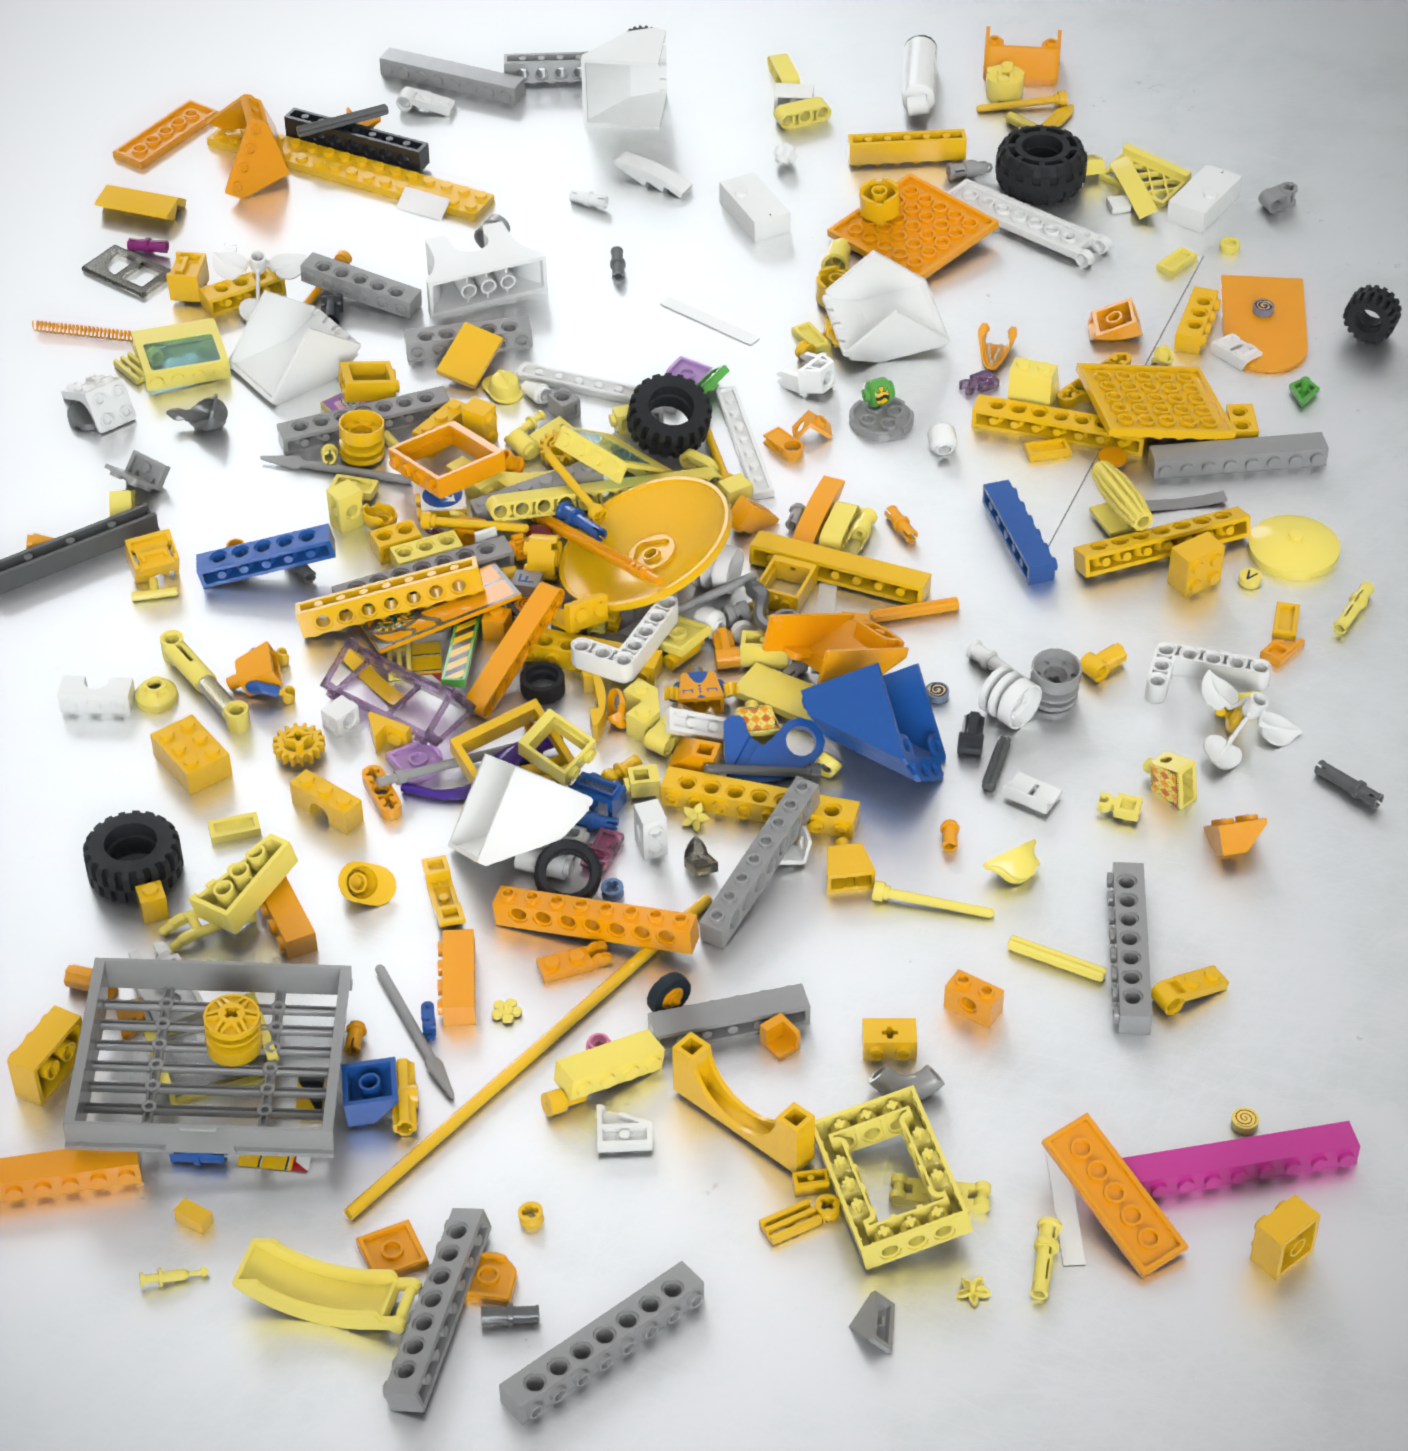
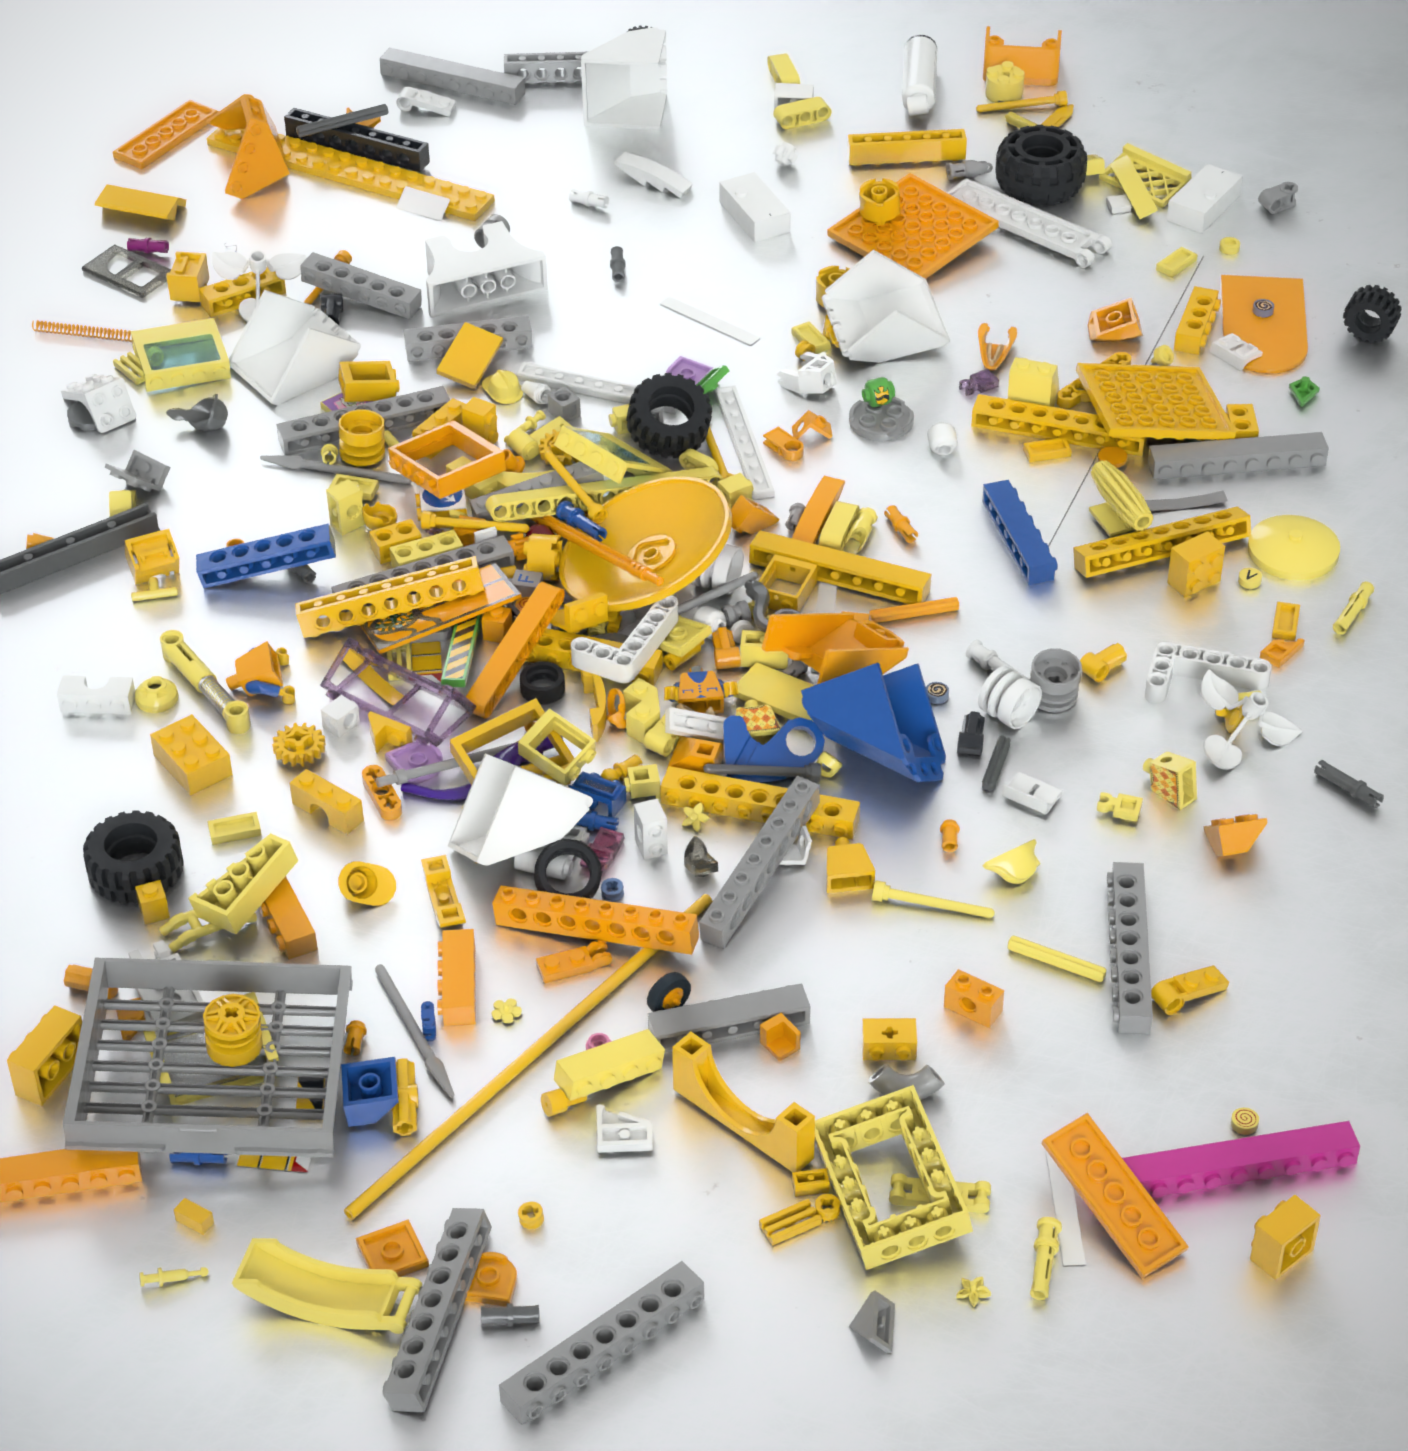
light yellow plant [821,237,851,270] -> none

